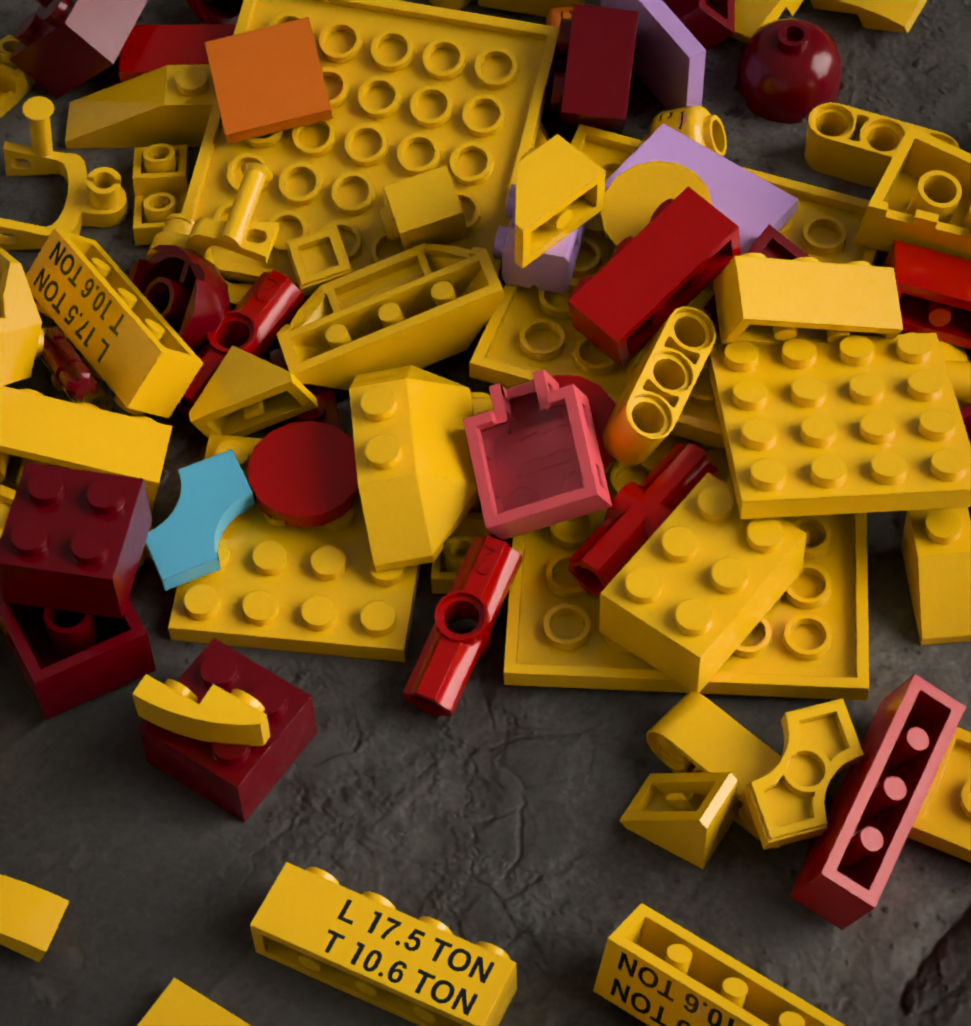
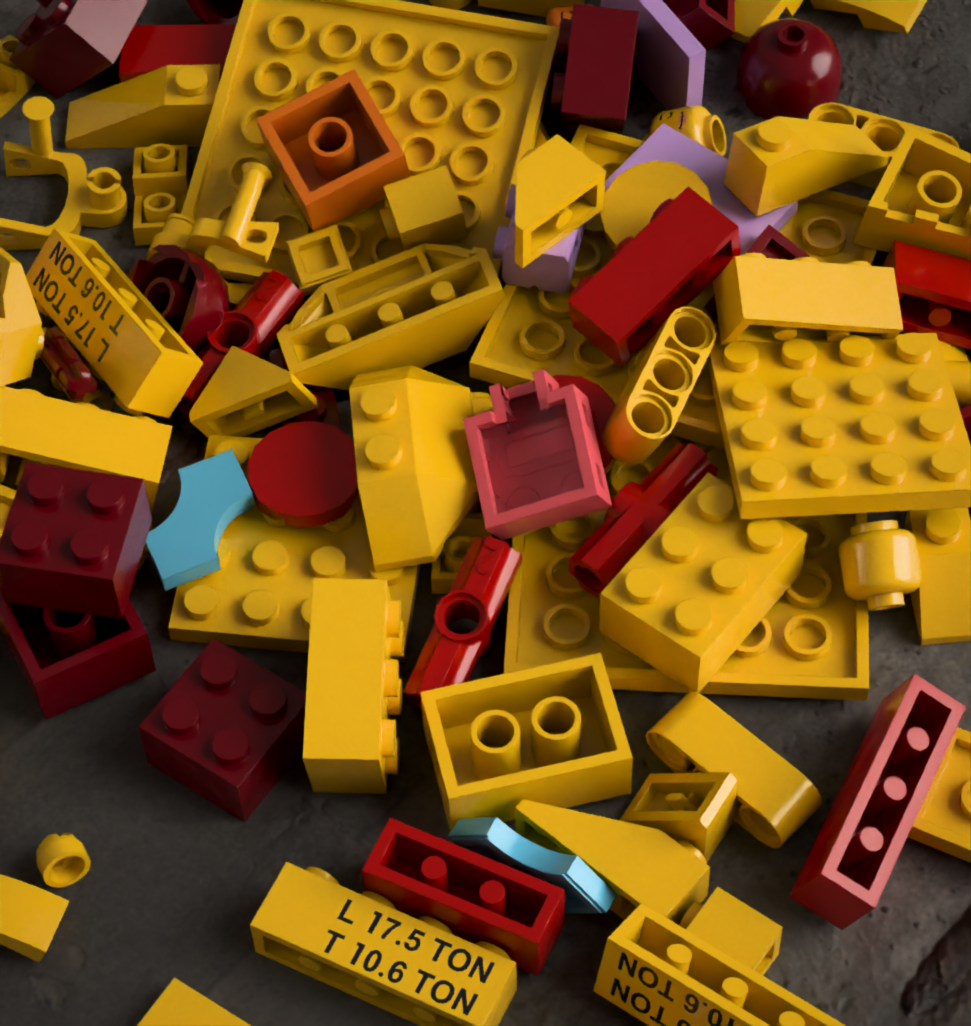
yellow slope [132,674,270,746] -> none
orange tile [204,17,333,144] -> none
yellow tile [743,698,864,850] -> none
none -> yellow hinge [36,833,91,888]
none -> orange brick [256,69,410,232]
none -> yellow brick [302,578,405,794]
none -> red brick [362,818,565,976]
none -> yellow brick [420,652,633,832]
none -> medium azure tile [448,817,617,914]
none -> yellow slope [515,799,710,925]
none -> yellow brick [679,886,783,976]
none -> yellow slope [724,116,889,217]
none -> yellow head [838,520,922,611]

